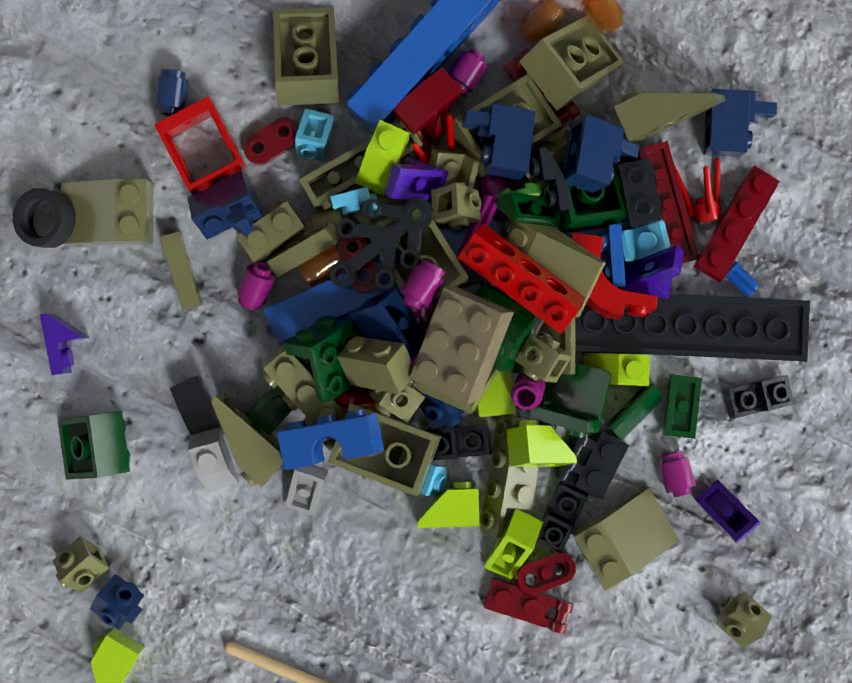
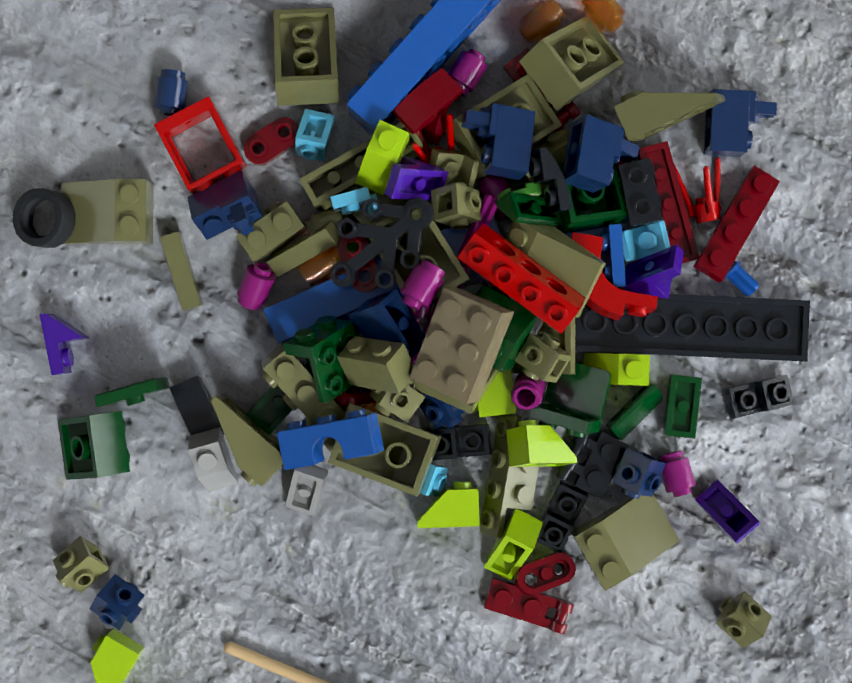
none -> dark green plate [94,377,170,407]
none -> dark blue brick [613,448,666,499]

